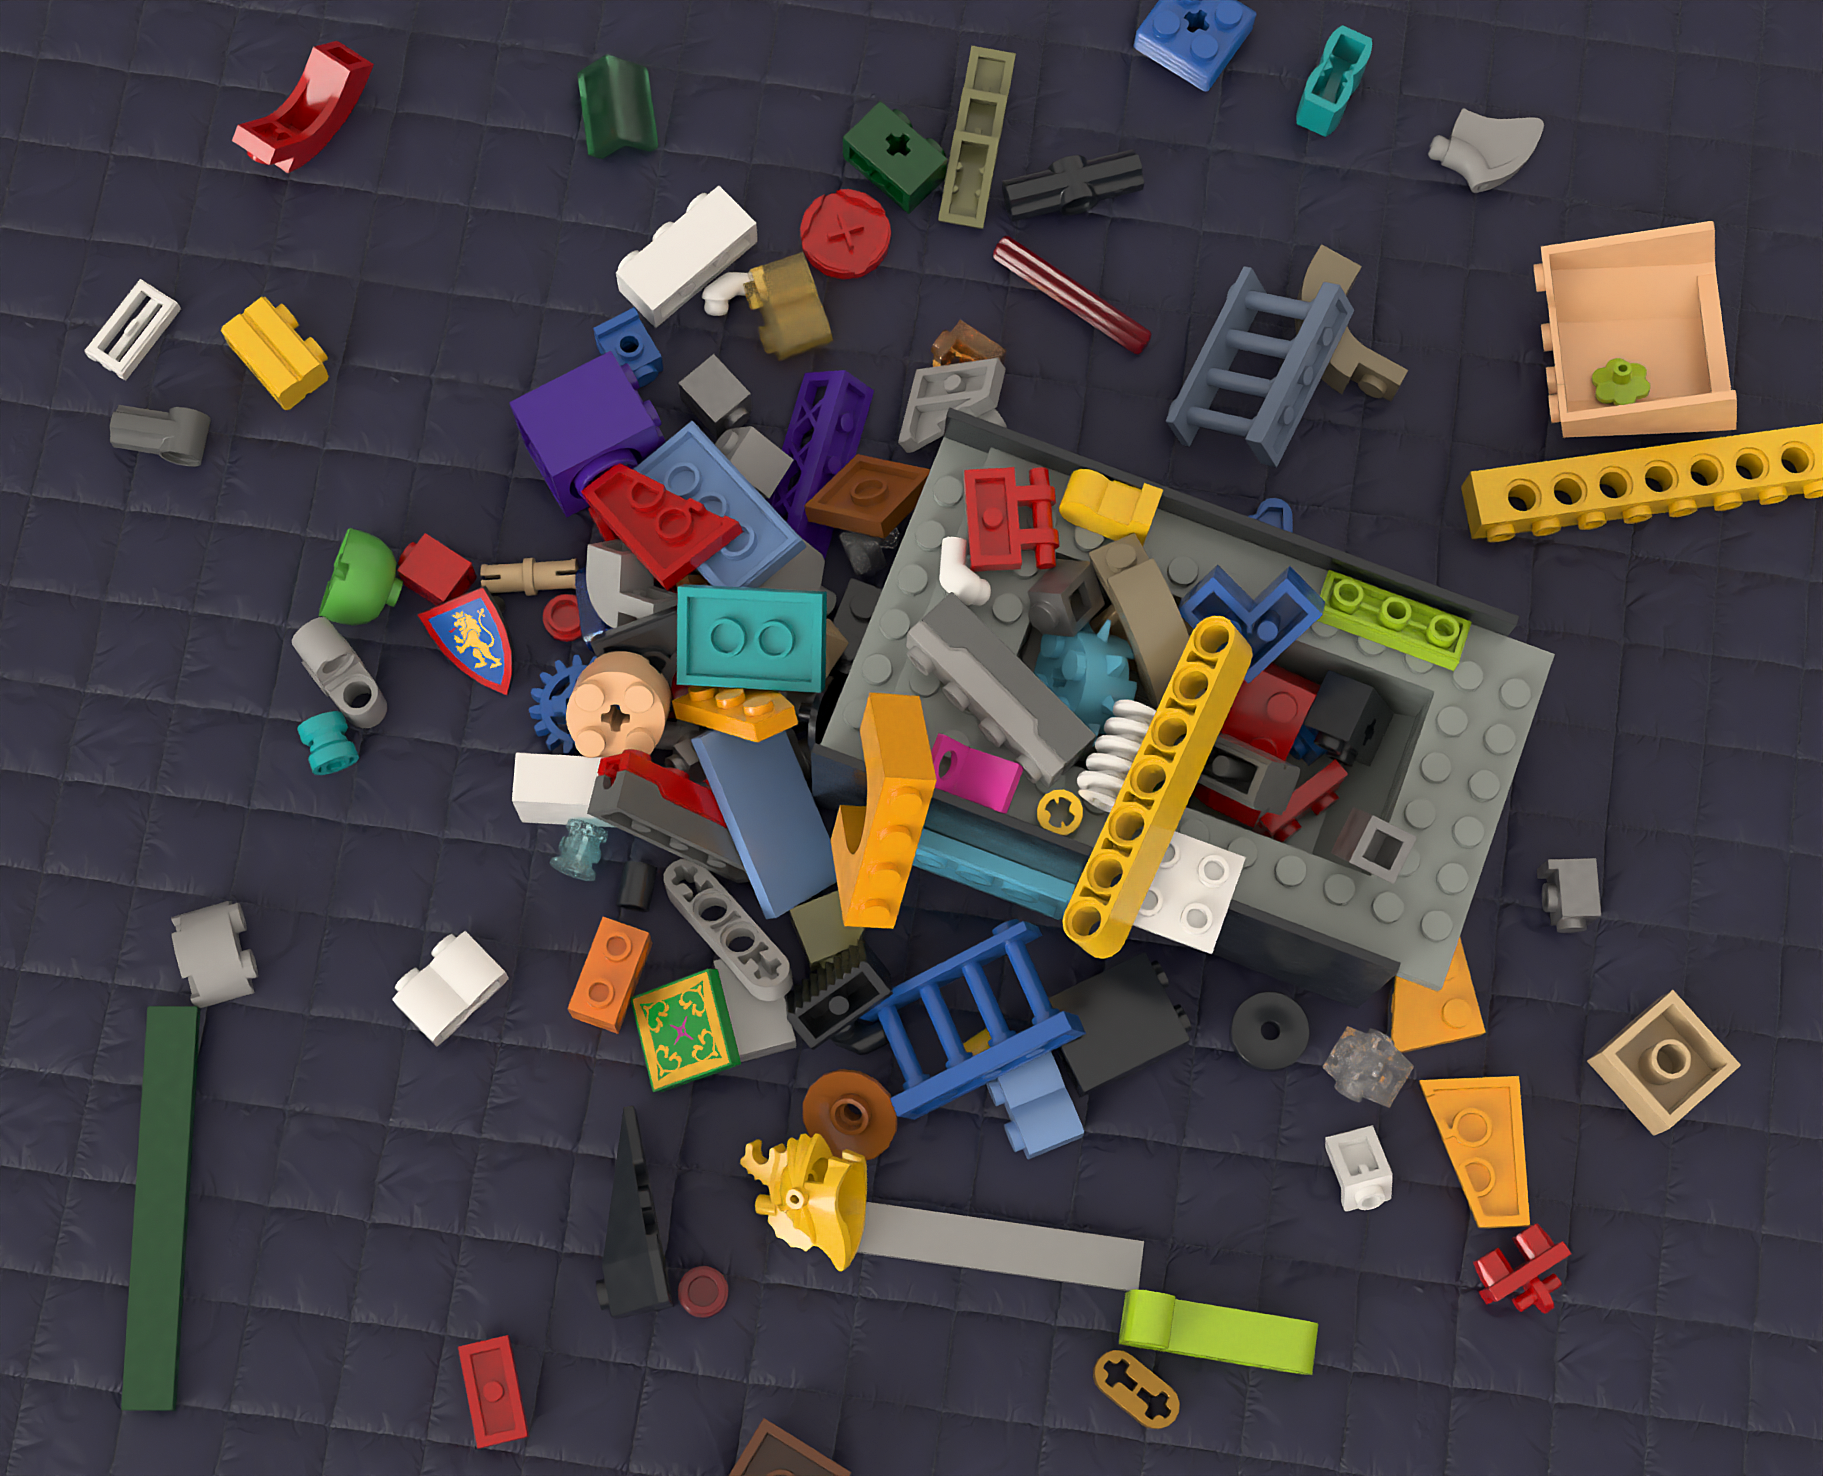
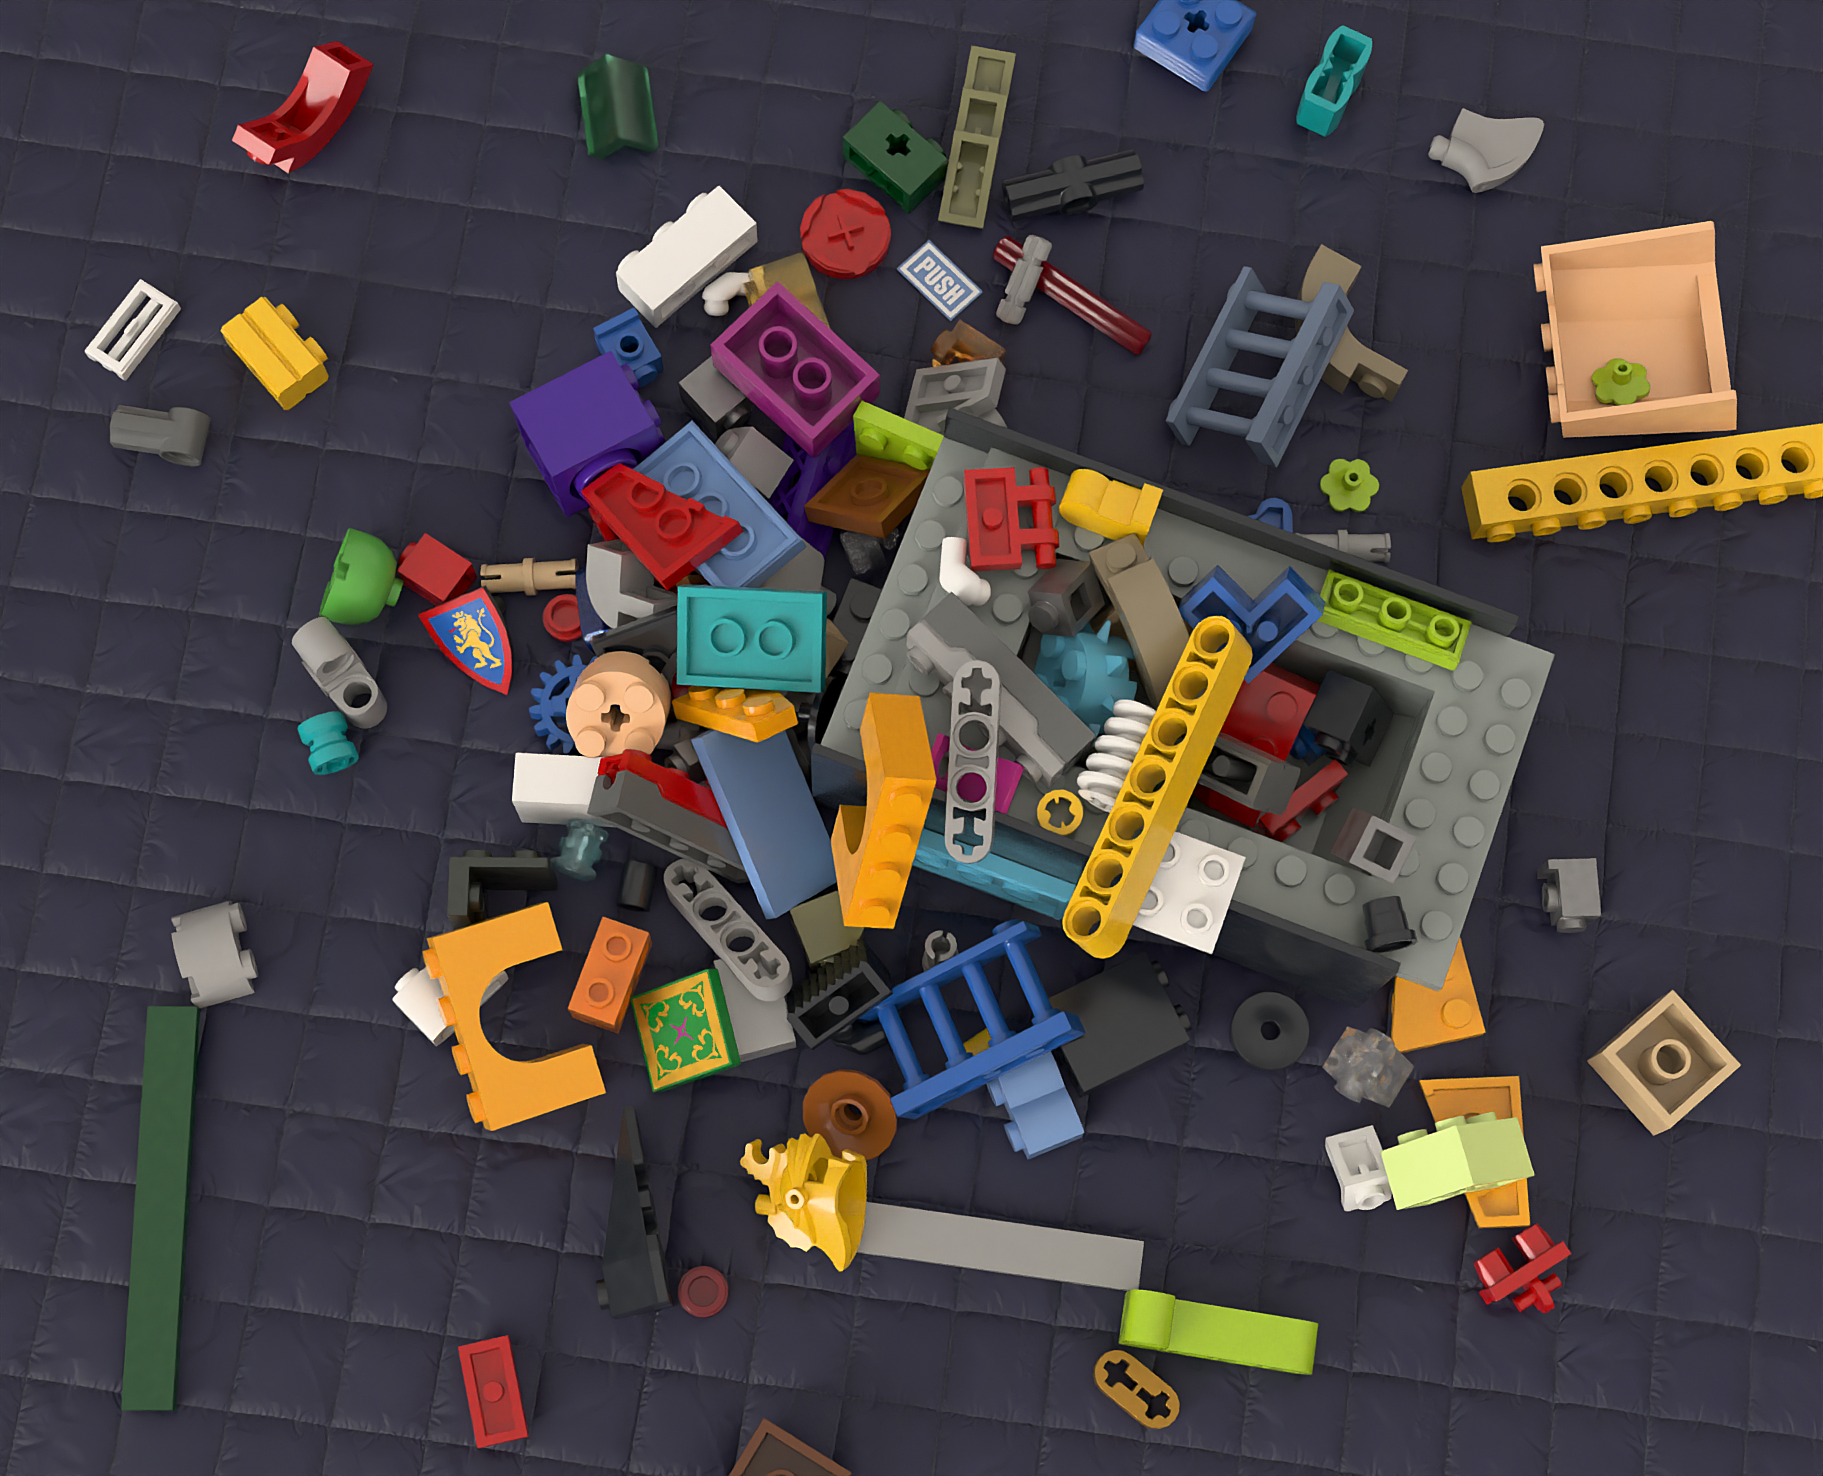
none -> light orange arch [422,902,606,1131]
none -> pearl dark grey bracket [447,850,557,929]
none -> magenta brick [710,281,880,459]
none -> lime wing [853,400,944,470]
none -> sticker [897,240,983,321]
none -> light grey pin [922,930,959,972]
none -> light grey beam [945,660,1002,864]
none -> light grey axle [996,235,1052,325]
none -> light grey pin [1295,530,1391,563]
none -> lime plant [1320,459,1379,512]
none -> black piece [1362,896,1418,954]
none -> yellowish green brick [1380,1112,1535,1210]

